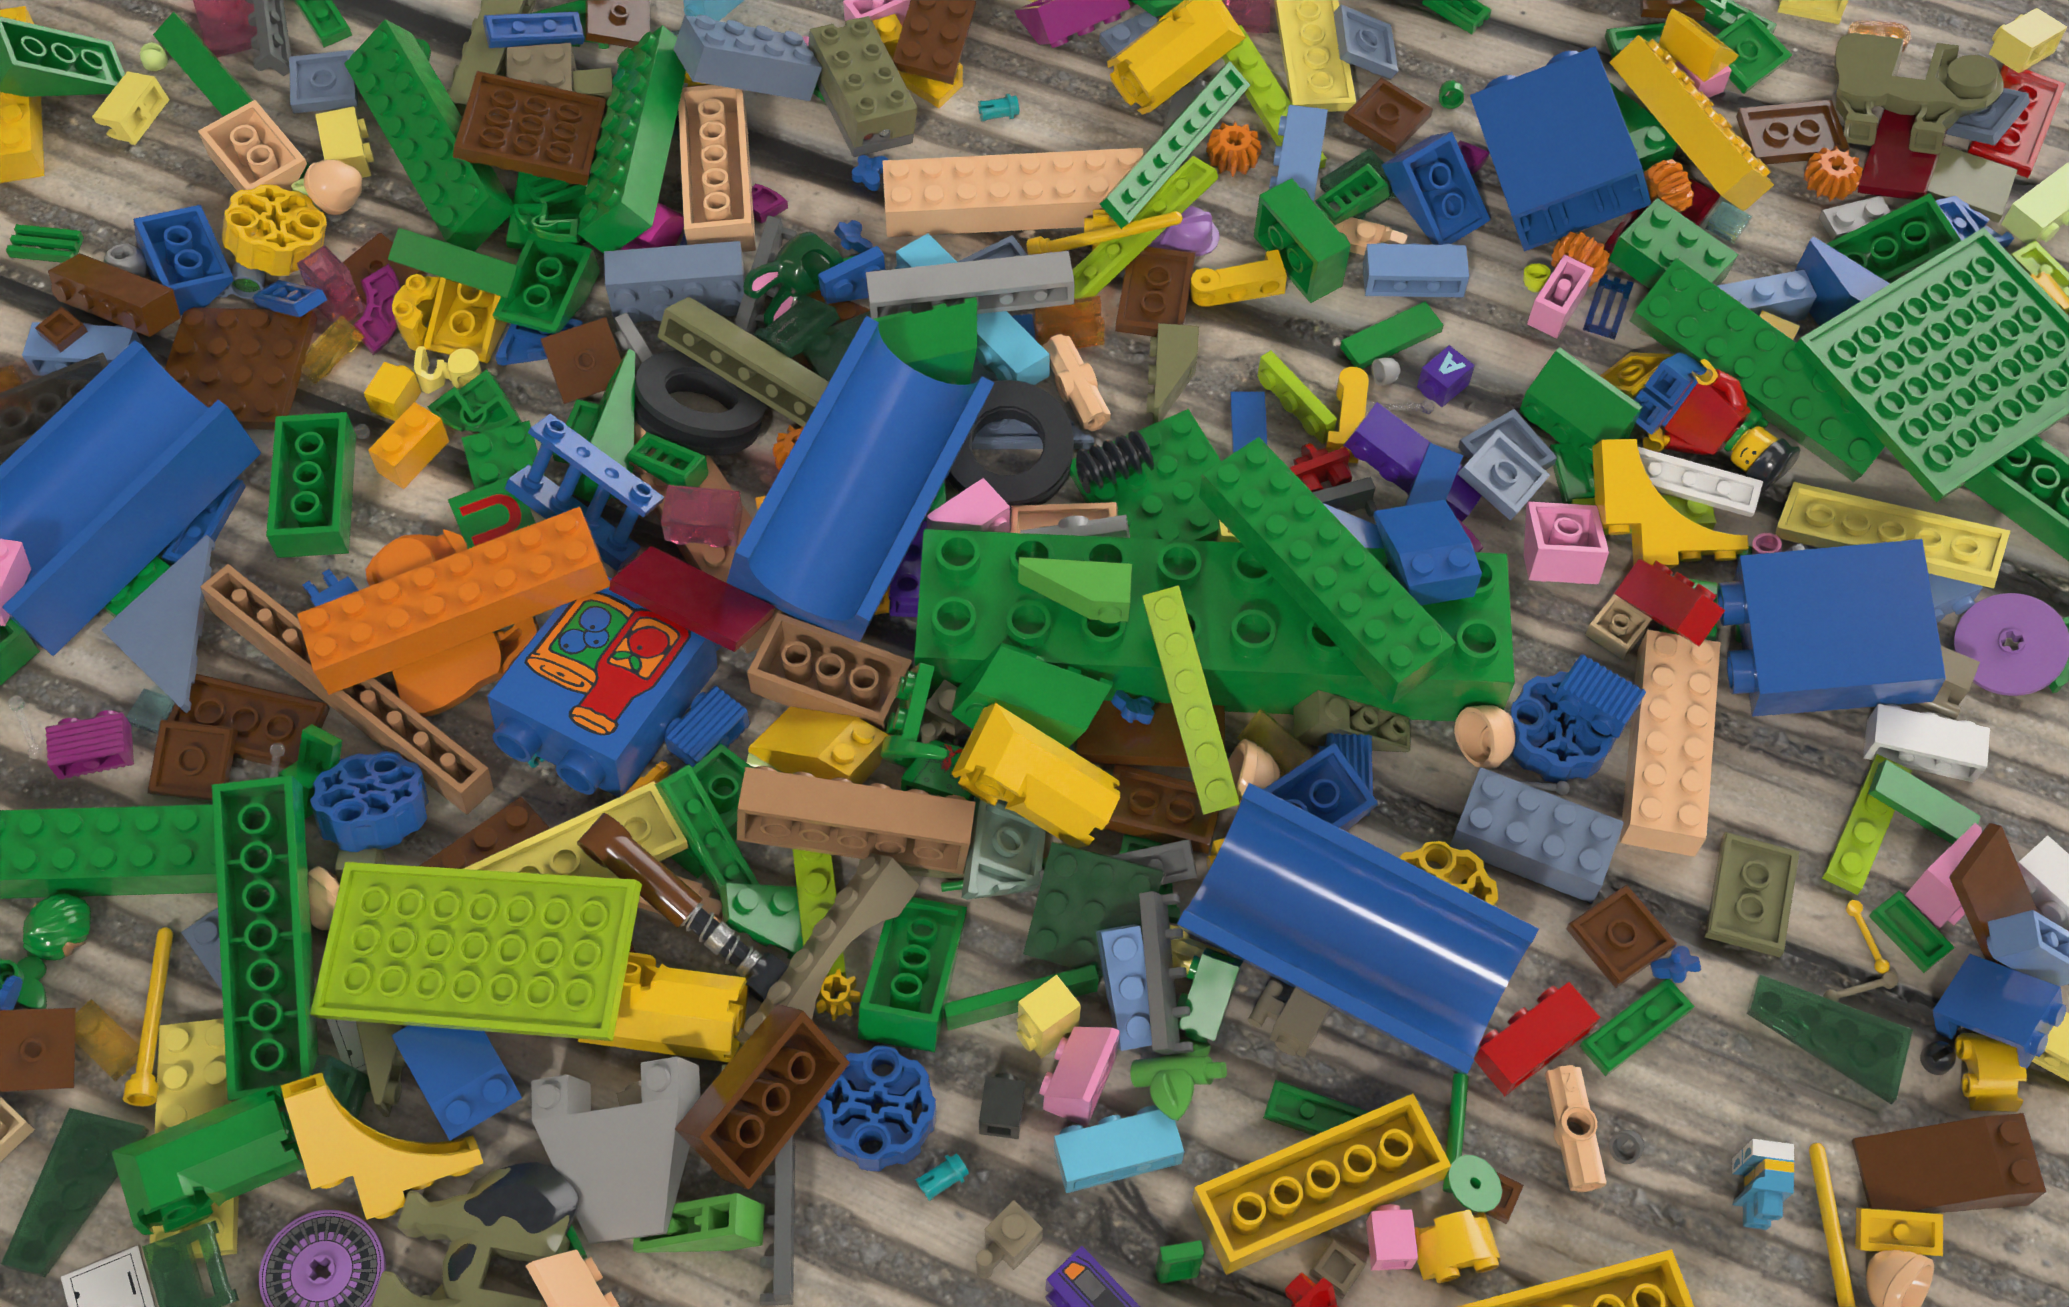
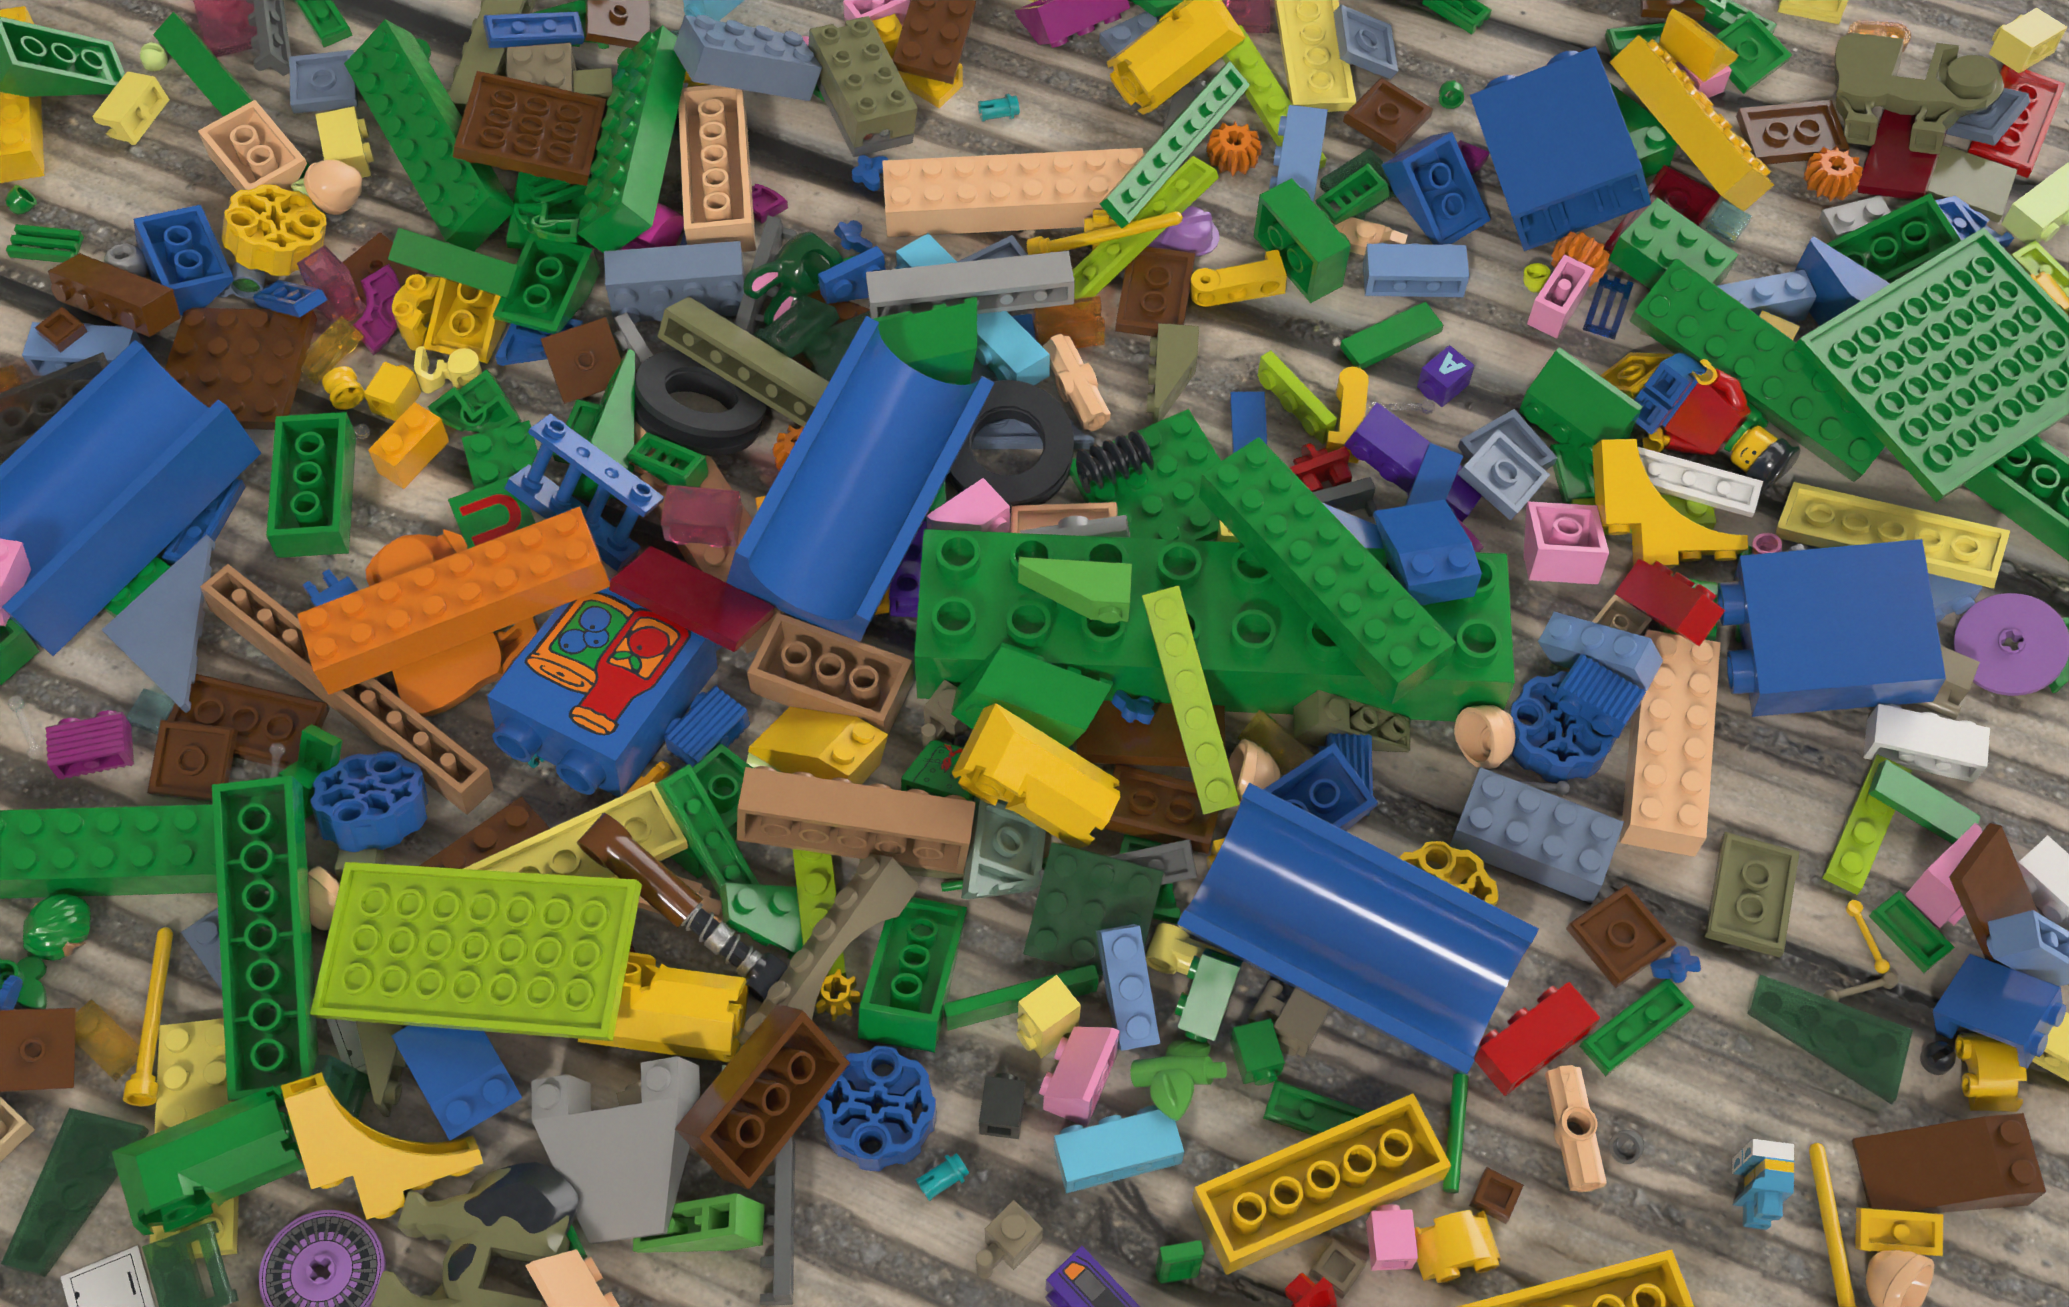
green piece [880,663,947,768] -> none
dark grey hinge [1139,891,1194,1055] -> none
light grey hinge [1371,357,1401,386] -> none
piece [1448,1154,1502,1213] -> none
orange gear [1644,159,1694,213] -> none
none -> green hinge [5,185,37,214]
none -> yellow wheel [322,366,365,410]
none -> green brick [1230,1018,1285,1086]
none -> medium blue brick [1538,612,1663,691]

